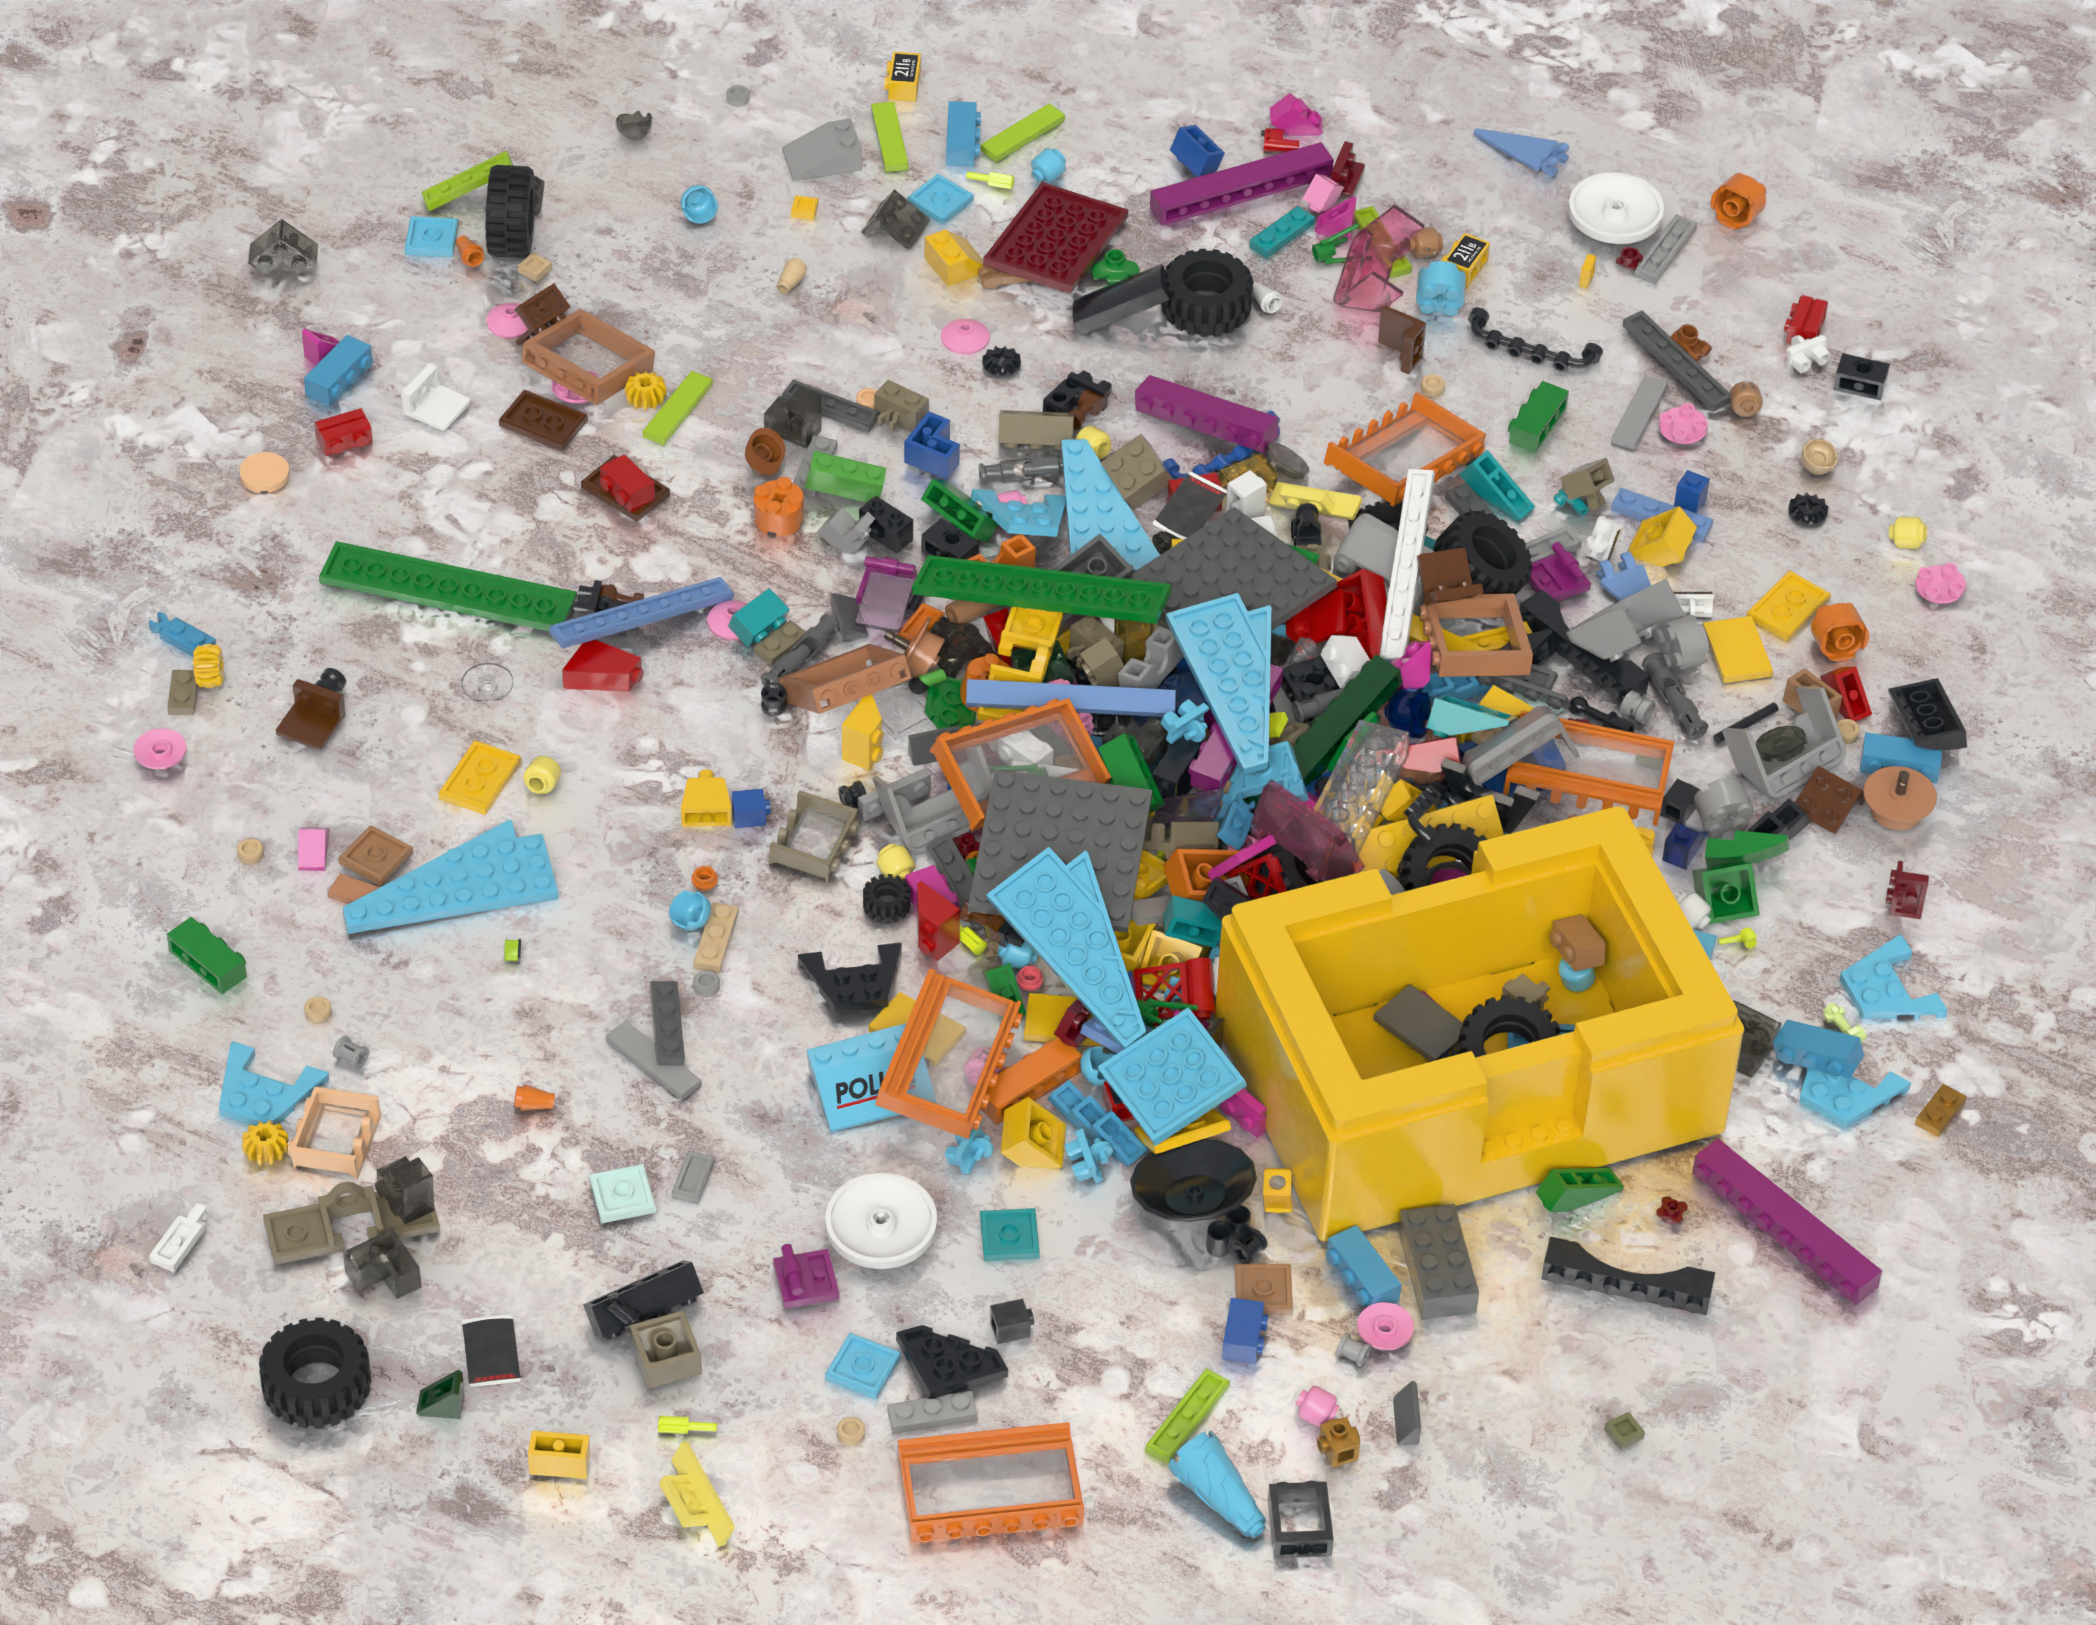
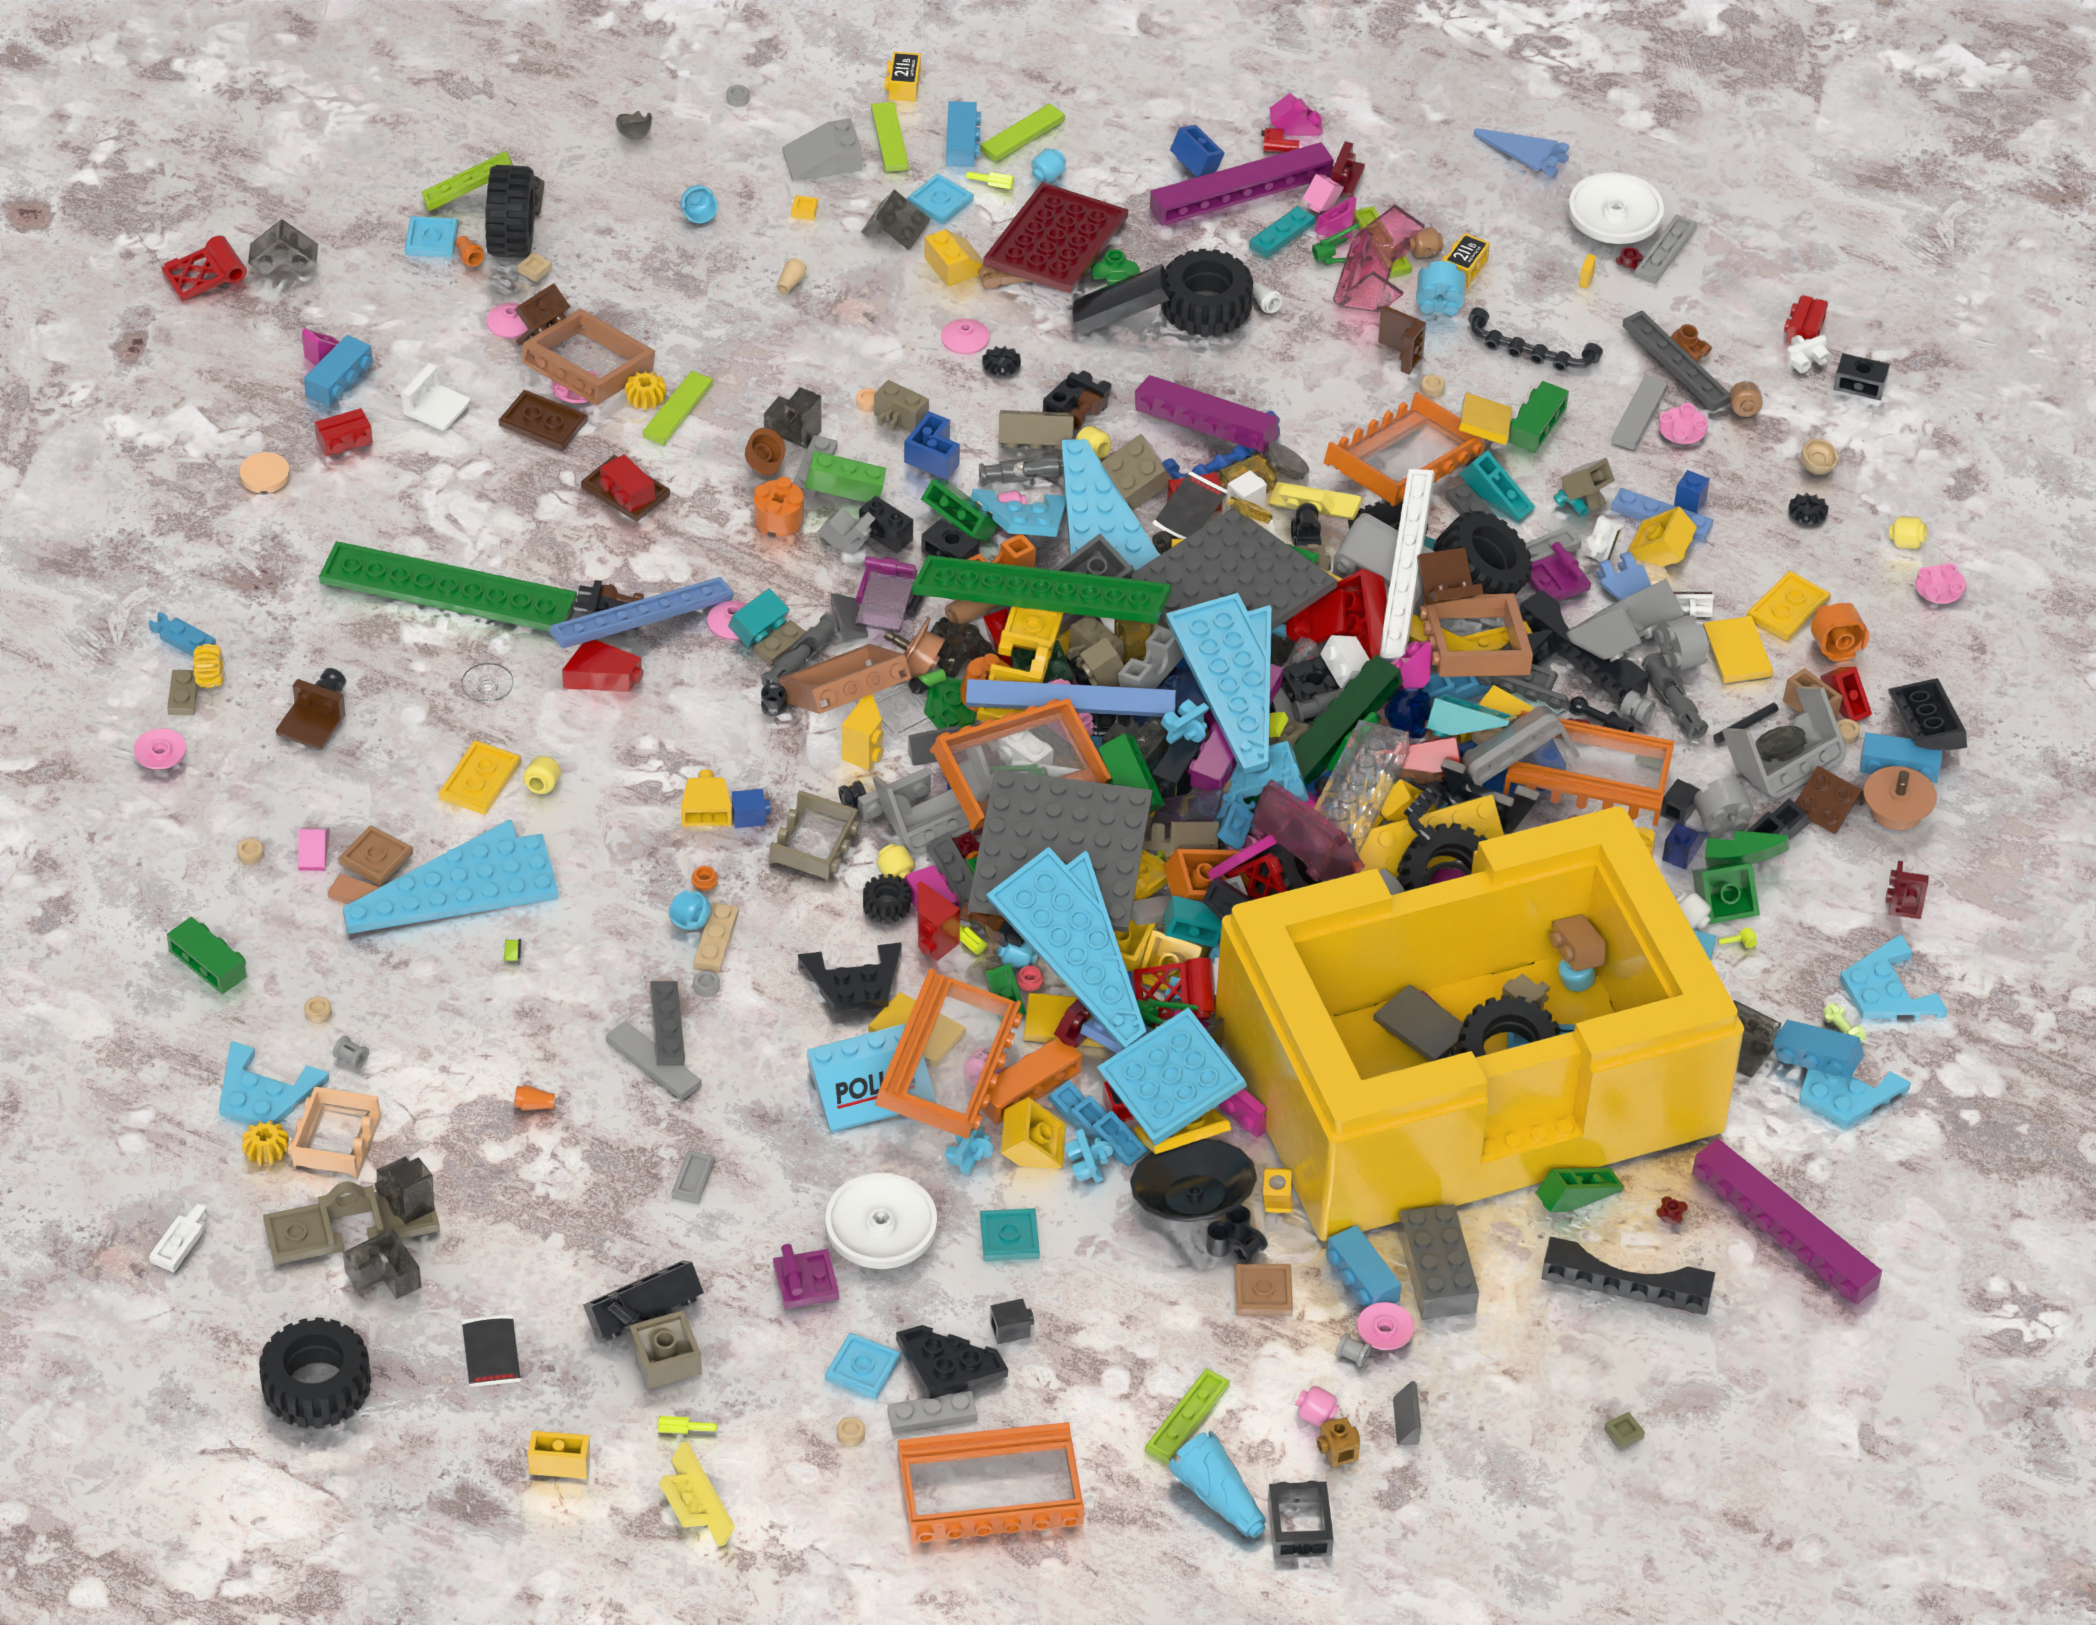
dark green slope [416,1370,465,1419] -> none
light aqua plate [589,1164,656,1224] -> none
dark grey tile [781,379,880,433] -> none
orange tile [897,603,945,641] -> none
medium azure hair [1080,1046,1115,1087] -> none
blue brick [1222,1298,1269,1364] -> none
orange brick [1711,173,1766,229] -> none
pearl gold plate [1915,1084,1967,1137] -> none
none -> red piece [161,235,247,302]
none -> clear yellow tile [1227,496,1273,524]
none -> yellow tile [1459,392,1512,445]

